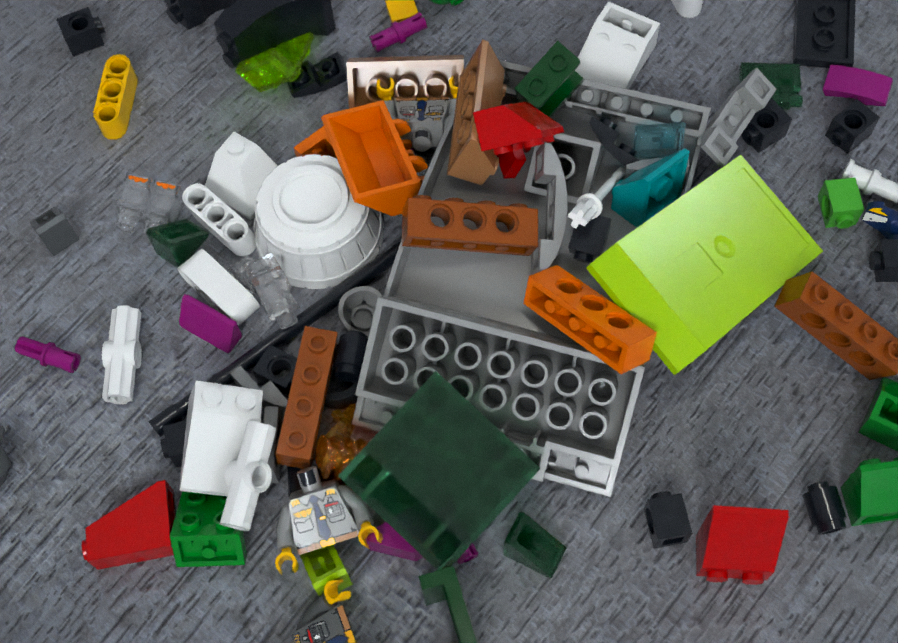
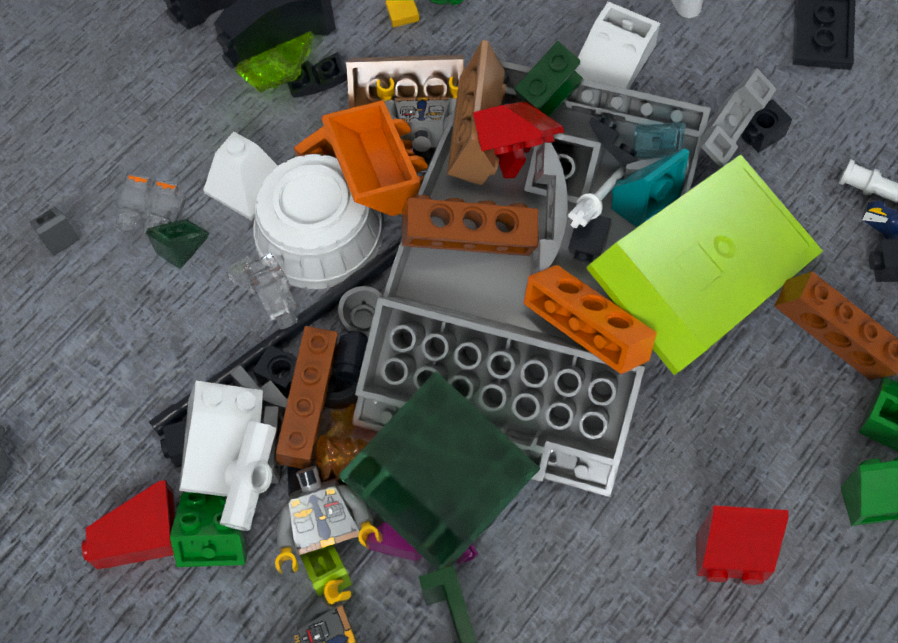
magenta axle [14,336,81,373] -> none
black brick [56,7,105,56] -> none
yellow beam [93,54,138,140] -> none
white piece [102,305,142,404] -> none
white beam [177,248,260,326] -> none
magenta slope [179,294,242,353] -> none
white beam [182,183,256,256] -> none
magenta pin [369,12,427,53] -> none
clear green slope [503,512,567,578] -> none
black brick [644,491,692,549] -> none
clear green plate [739,62,803,110] -> none
black brick [802,481,847,535] -> none
bright green brick [817,178,864,229] -> none
magenta slope [823,65,893,107] -> none
black brick [825,99,880,154] -> none

